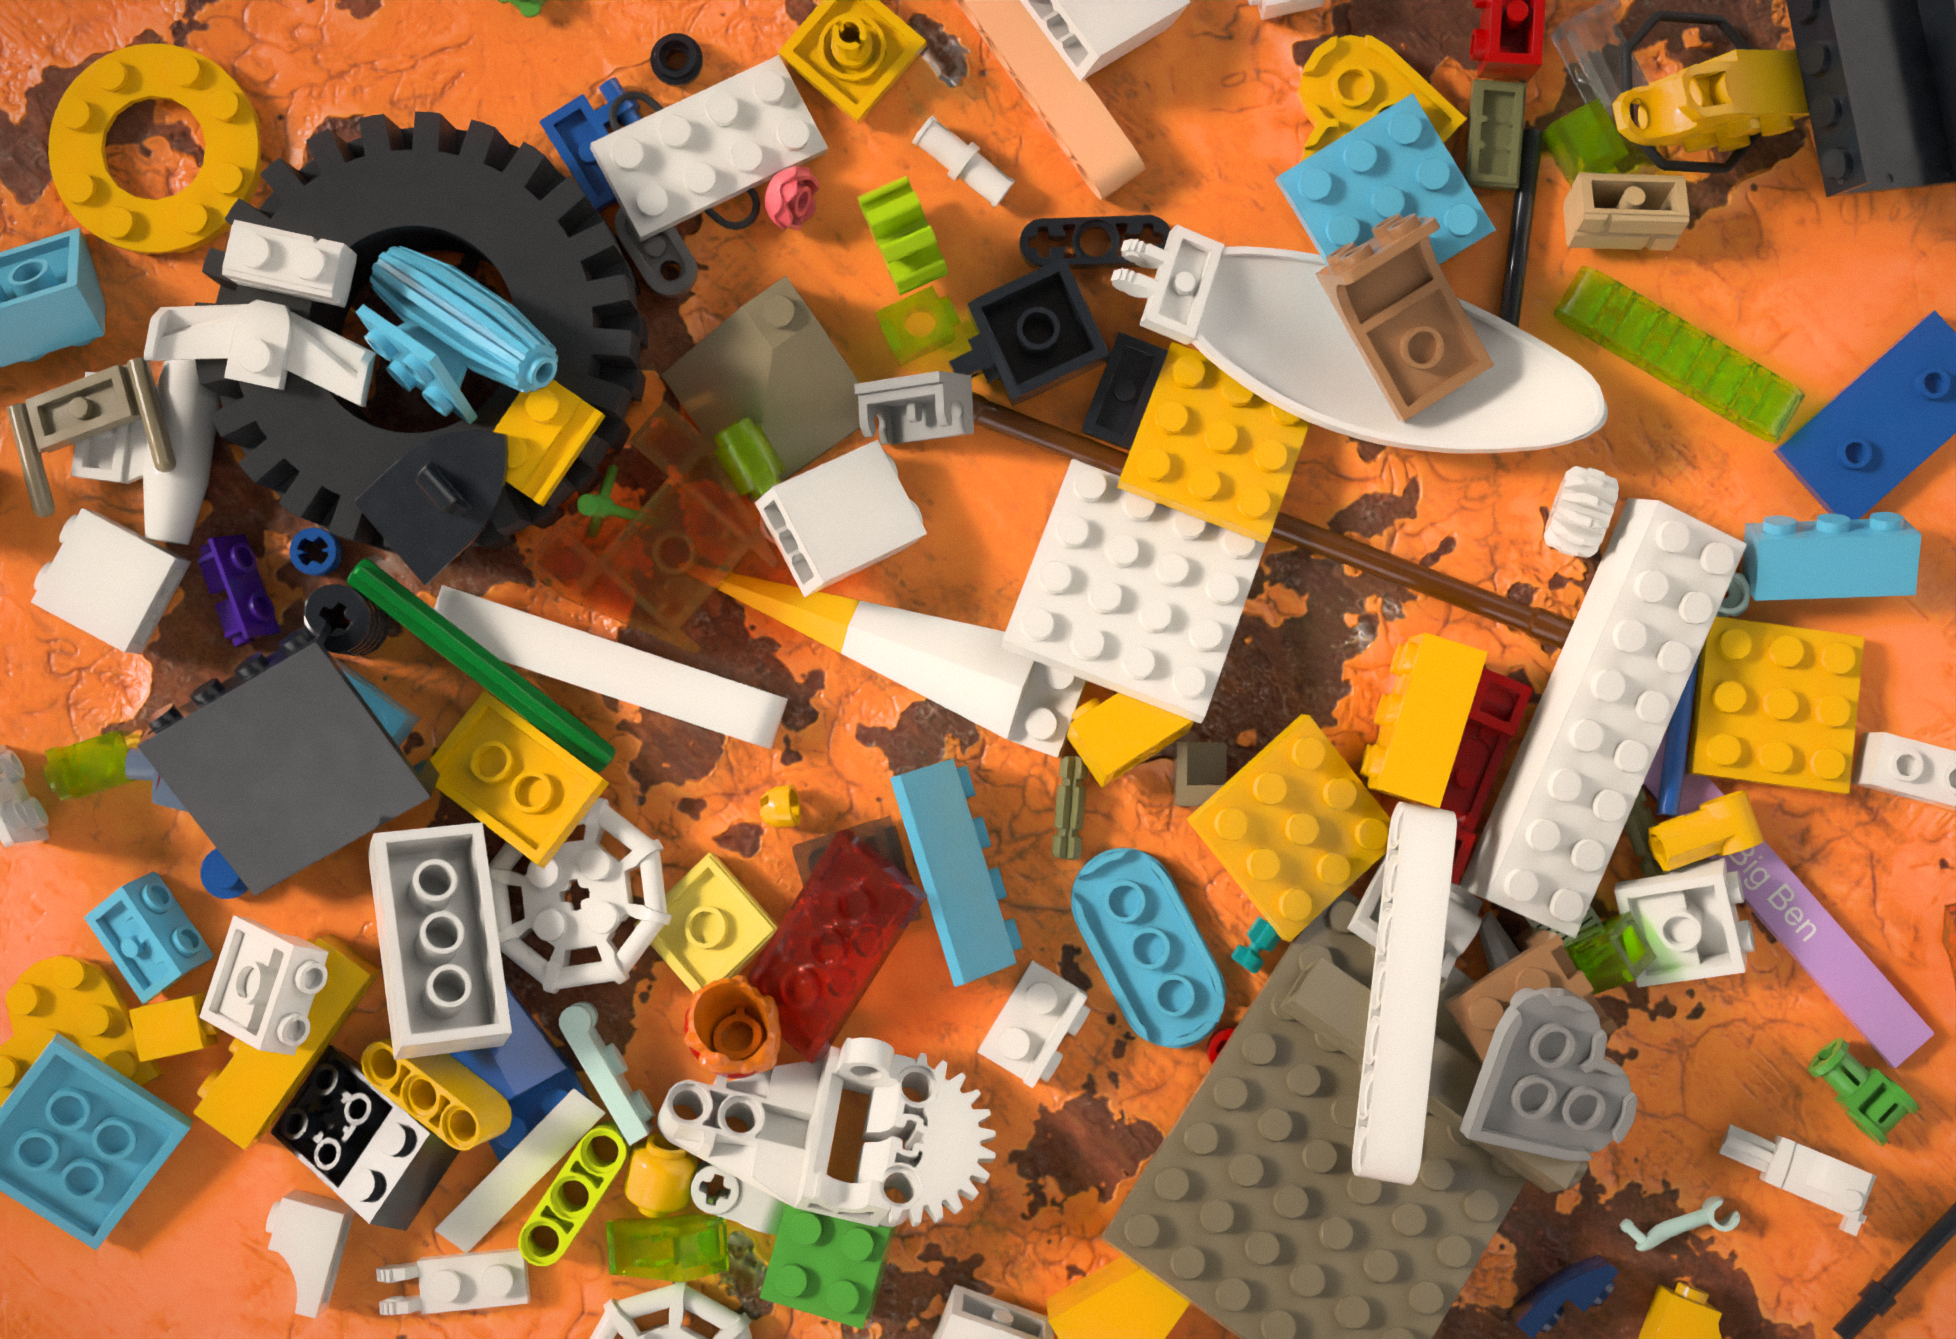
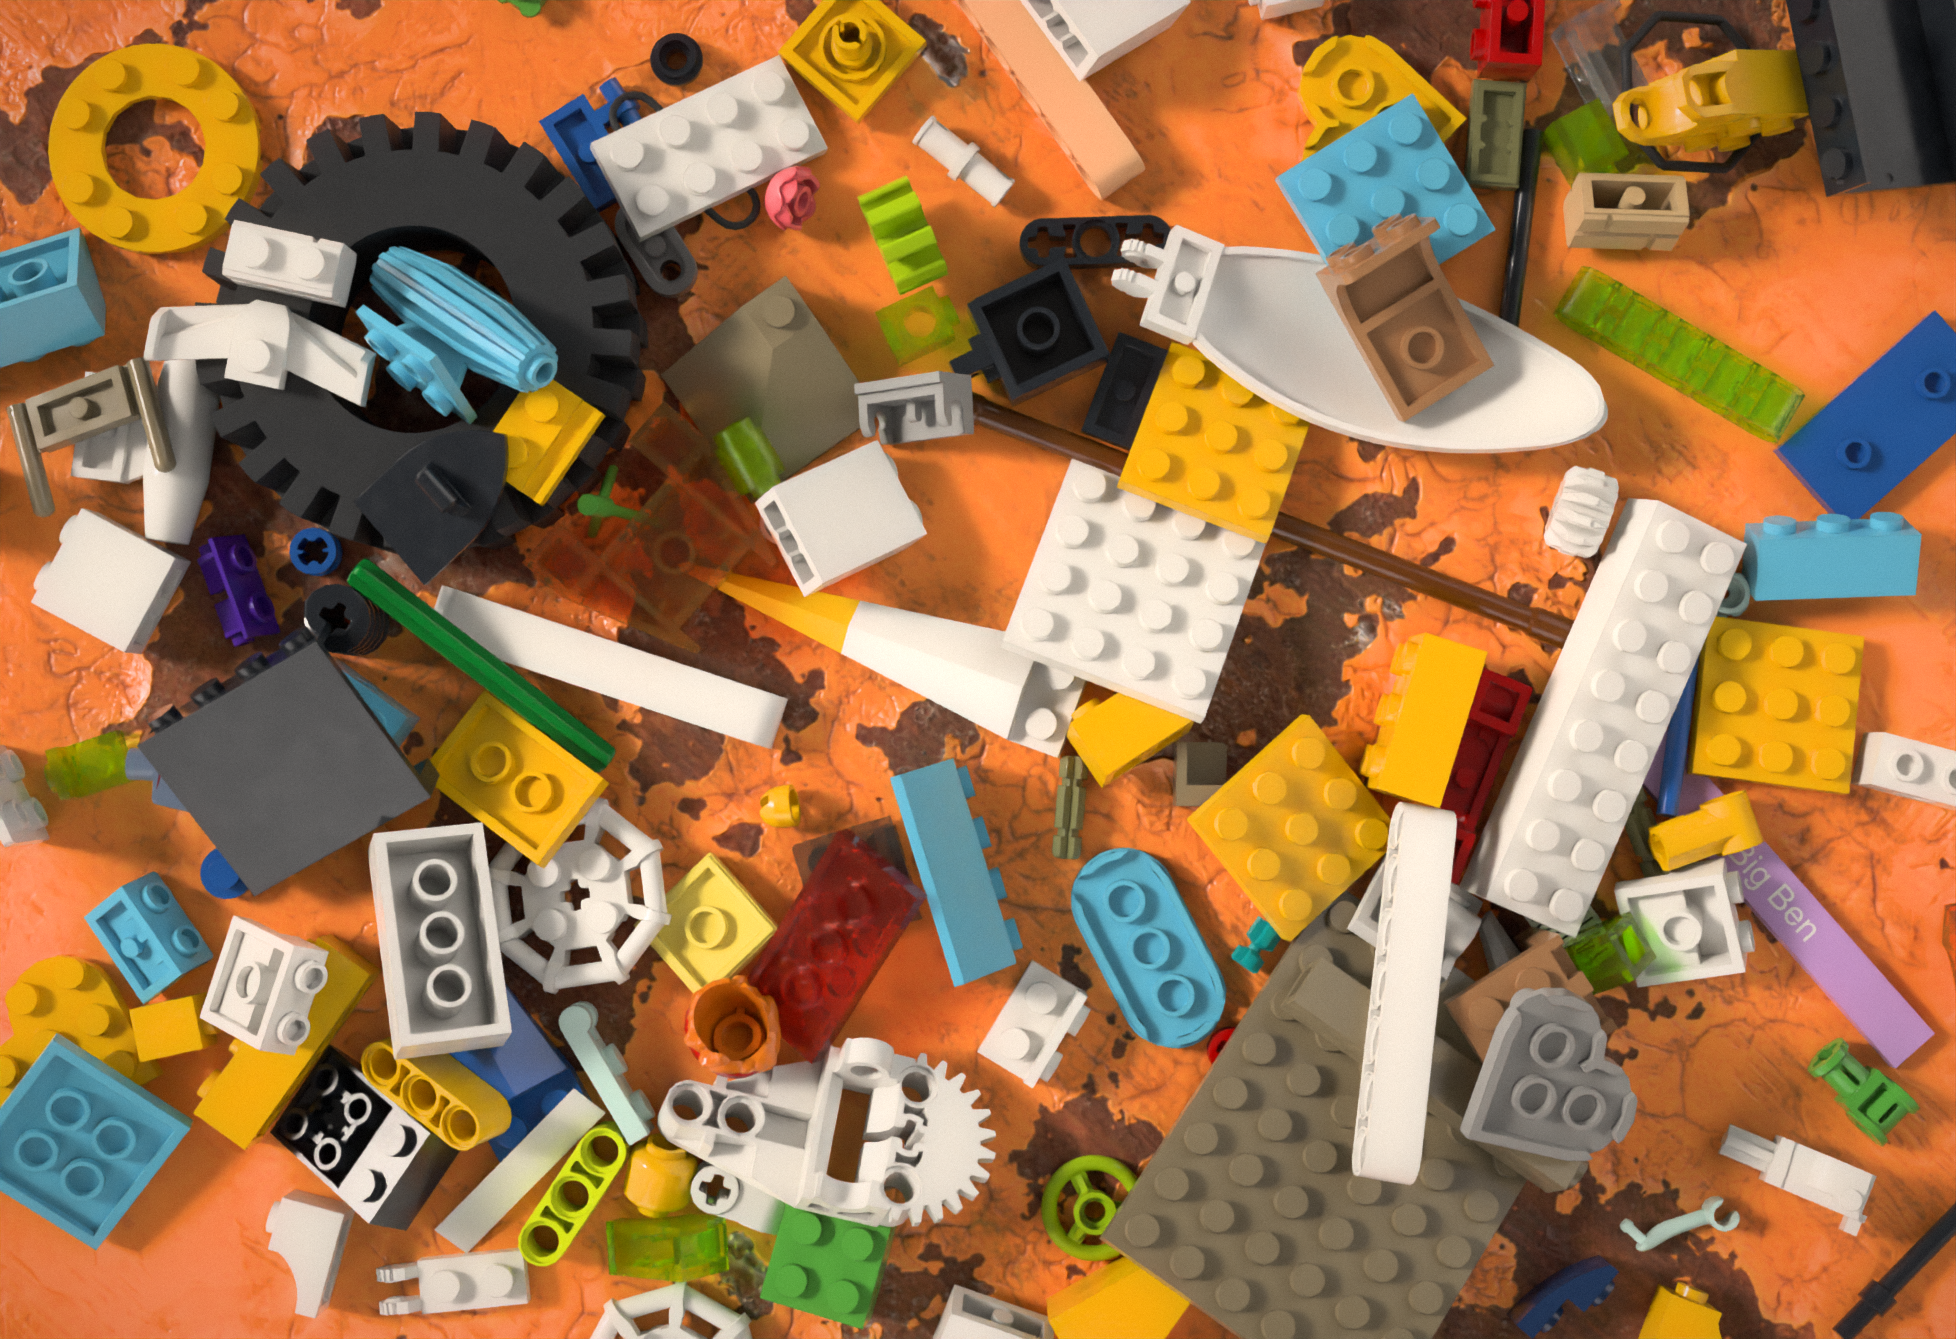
none -> lime piece [1041,1155,1138,1261]

